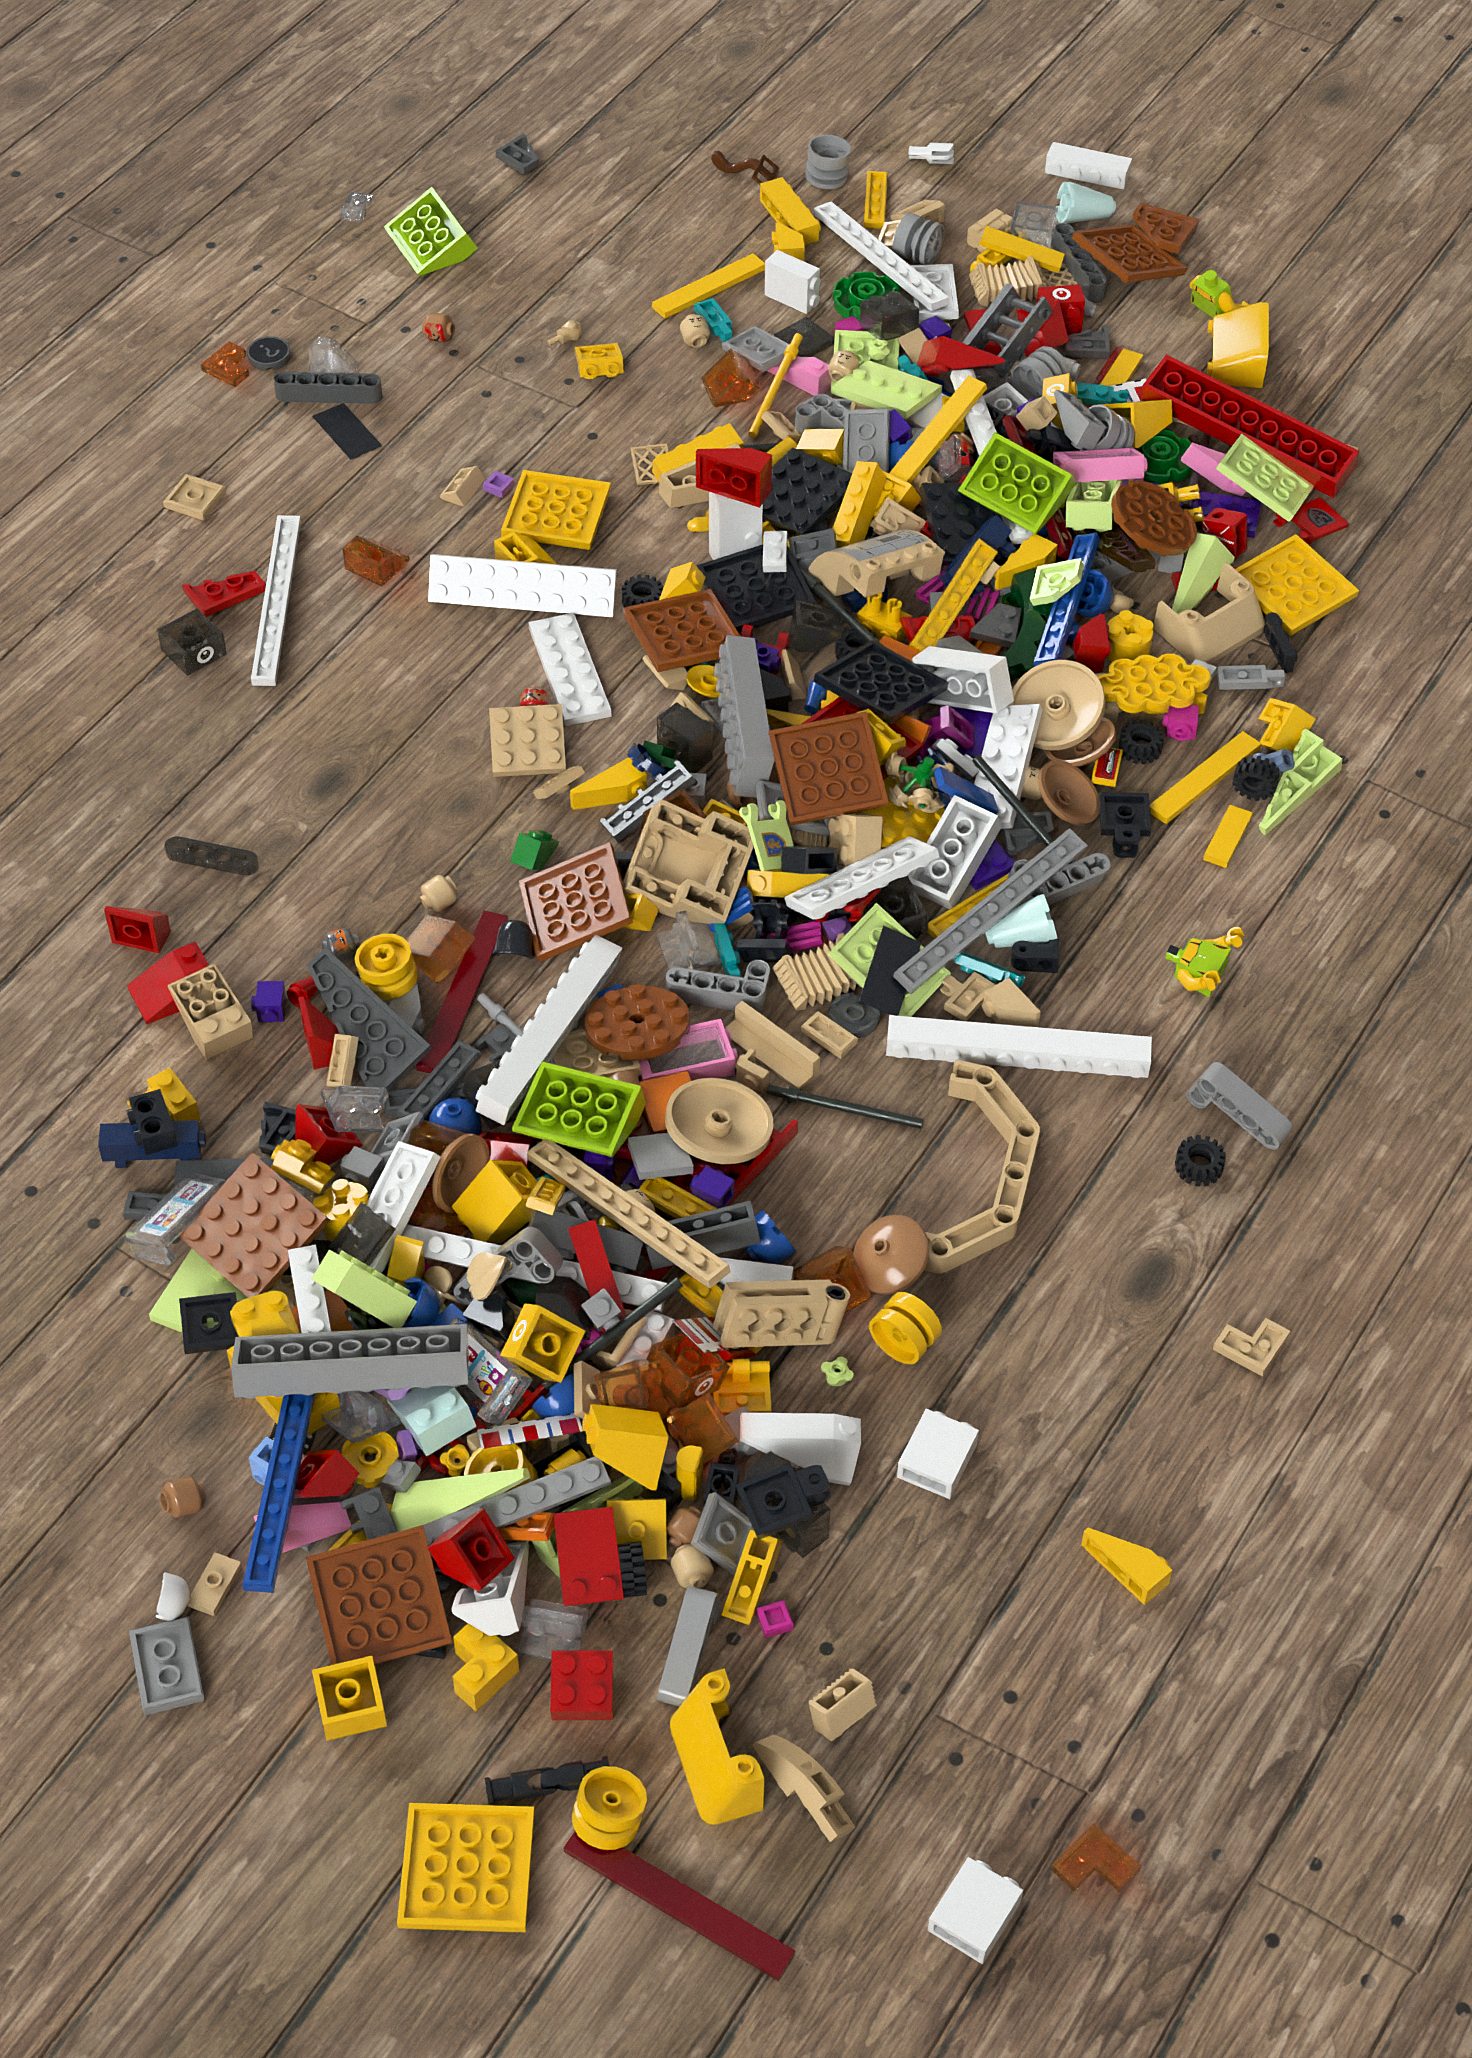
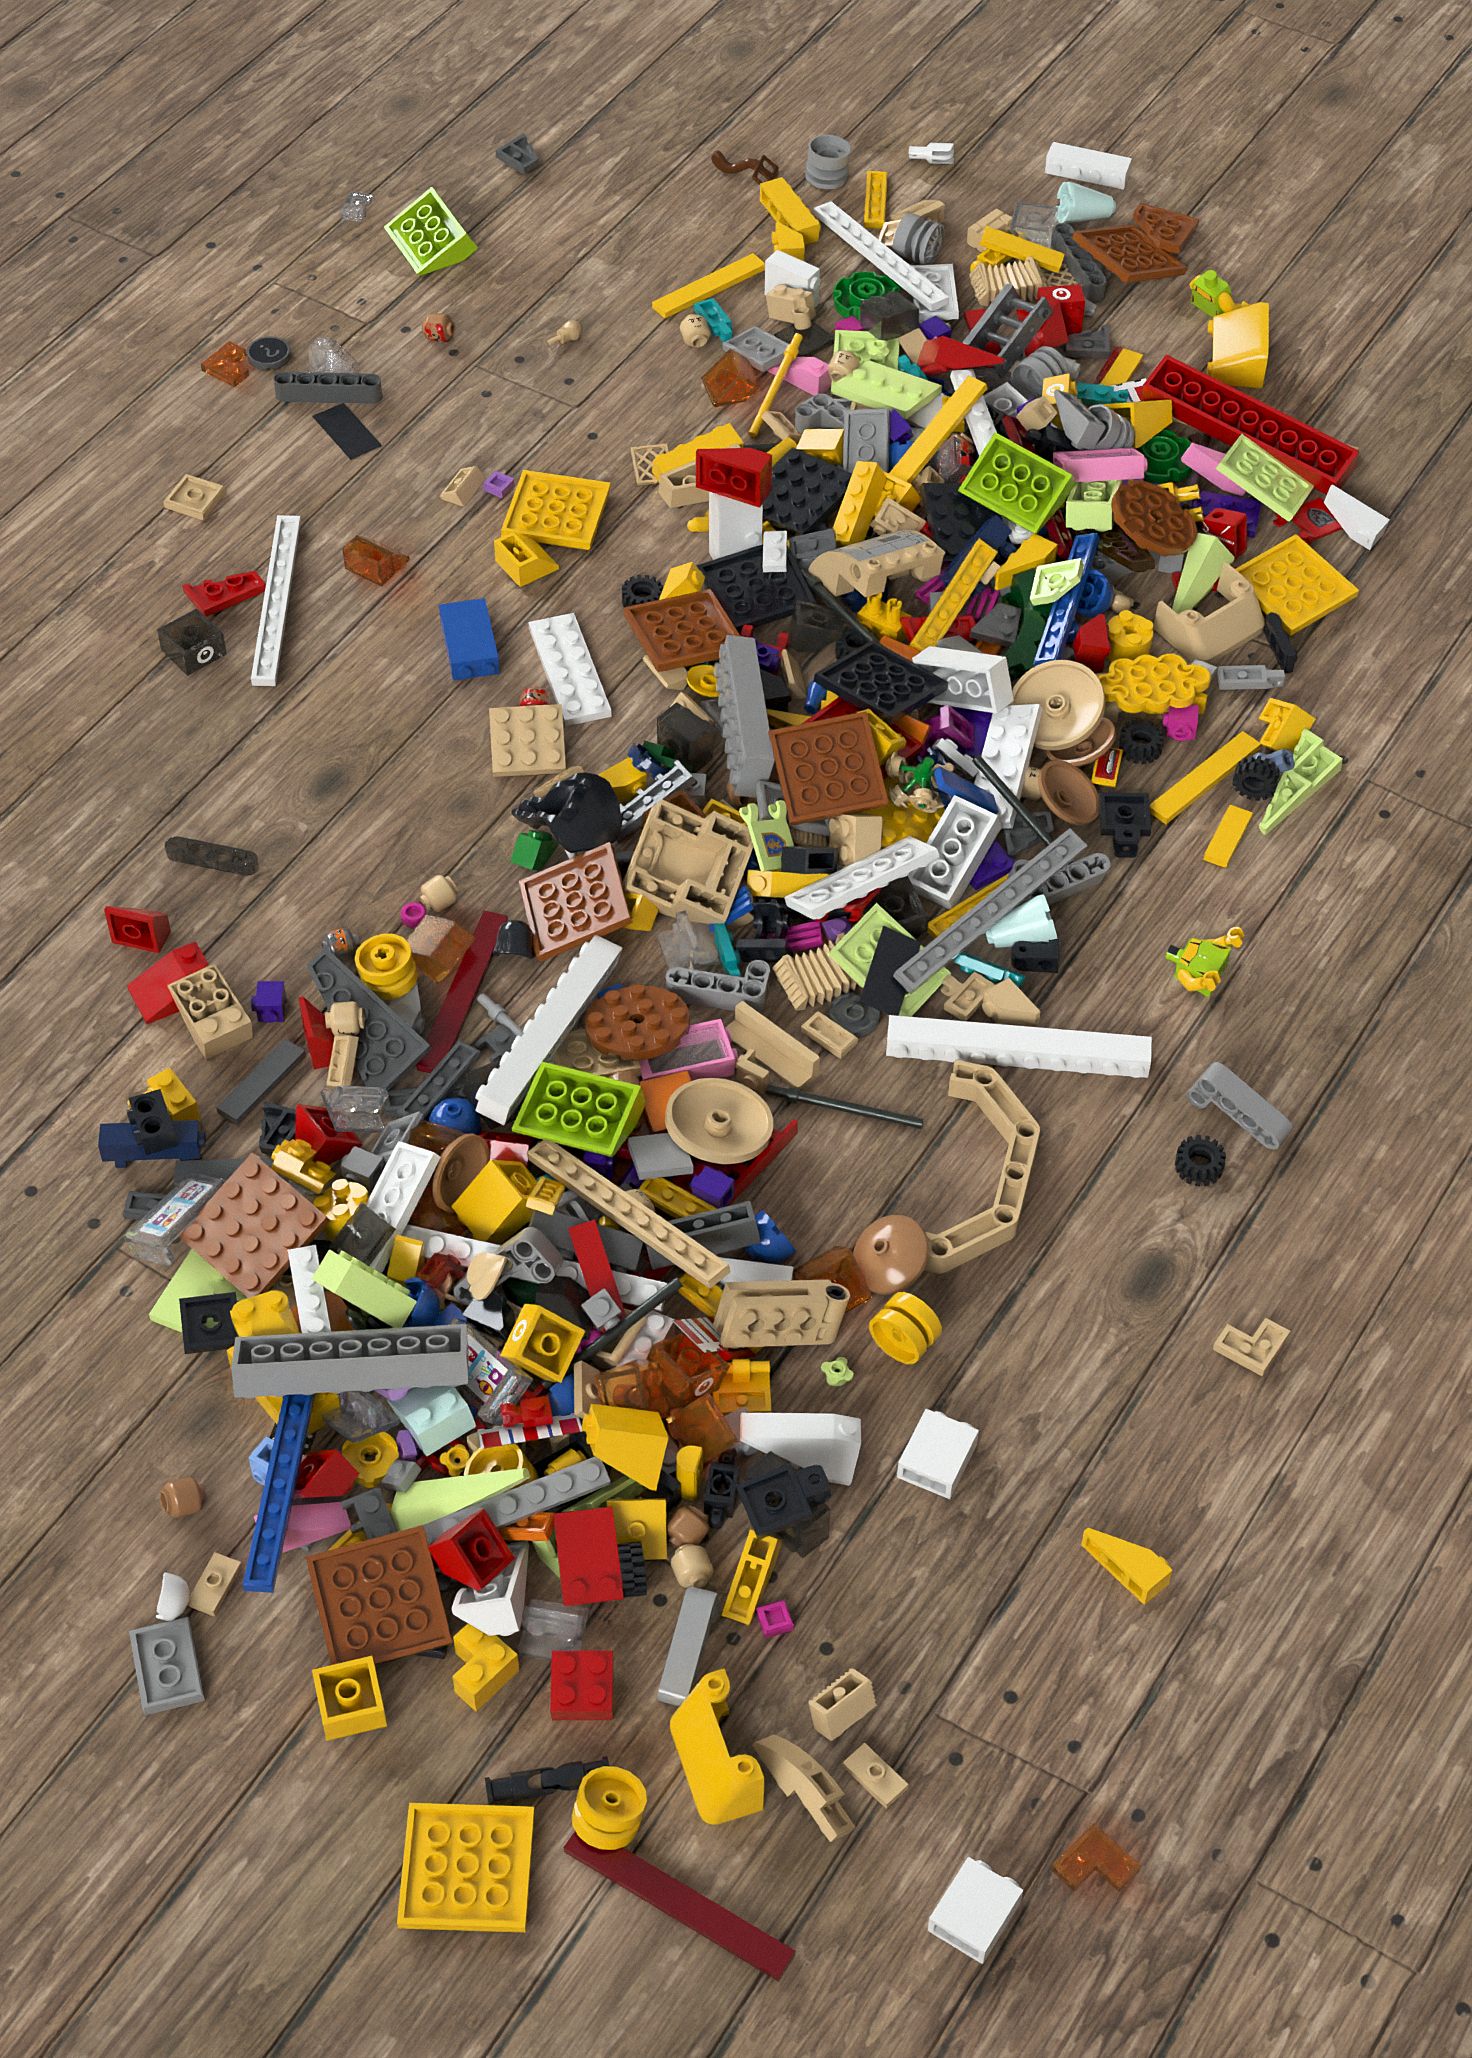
red cone [287,976,319,1007] -> none
white plate [428,554,617,617] -> none
yellow plate [575,343,624,379] -> none
light grey tile [691,1492,753,1575] -> none
none -> dark grey tile [216,1039,306,1125]
none -> tan head [325,1001,365,1036]
none -> dark pink tile [401,903,427,928]
none -> clear red bracket [415,1252,465,1289]
none -> blue brick [439,598,500,680]
none -> red plate [500,1395,553,1429]
none -> black animal [511,772,622,859]
none -> tan hinge [766,285,816,330]
none -> tan plate [842,1743,909,1809]
none -> white slope [1324,485,1390,550]

